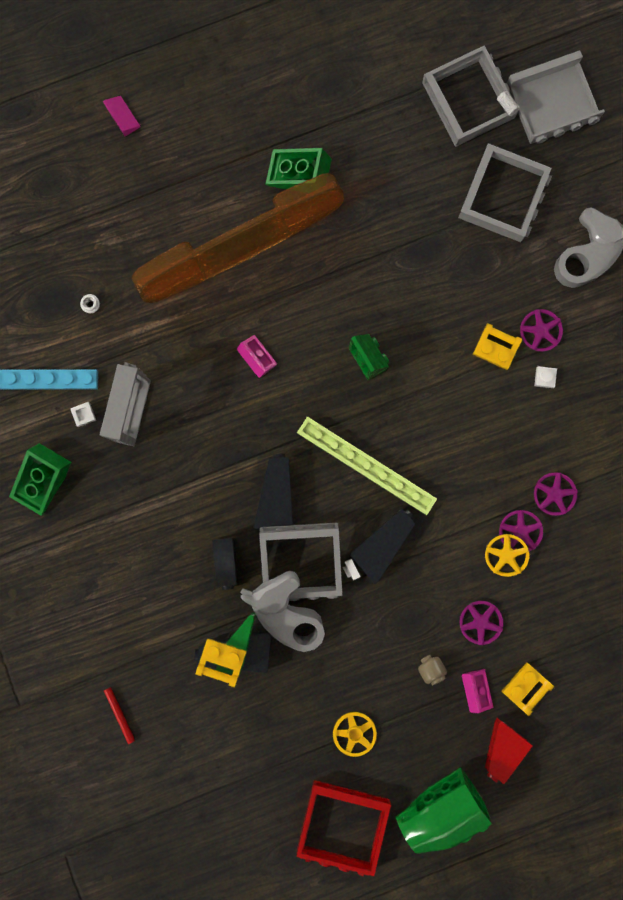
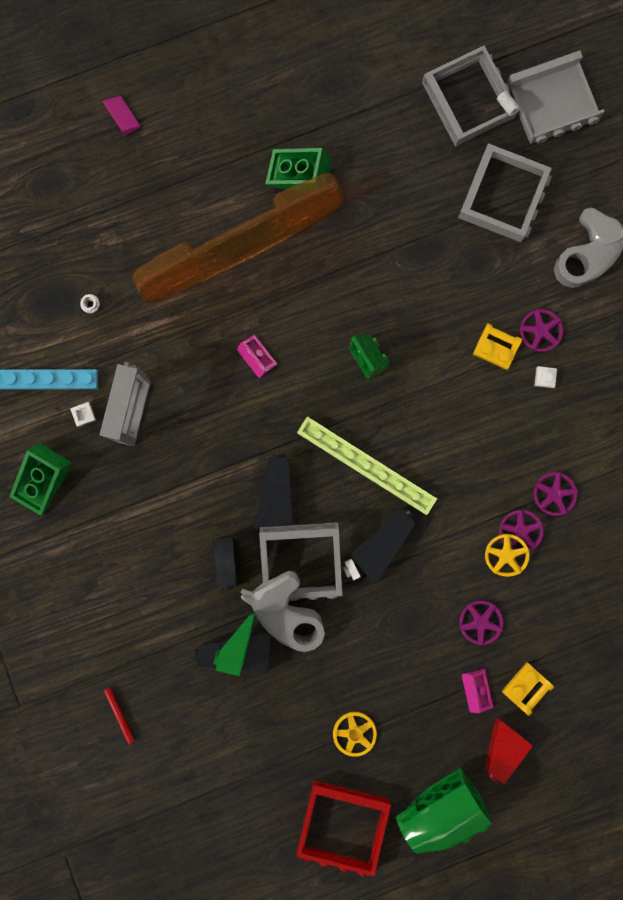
yellow plate [195,638,247,688] -> none
dark tan head [418,655,447,686] -> none

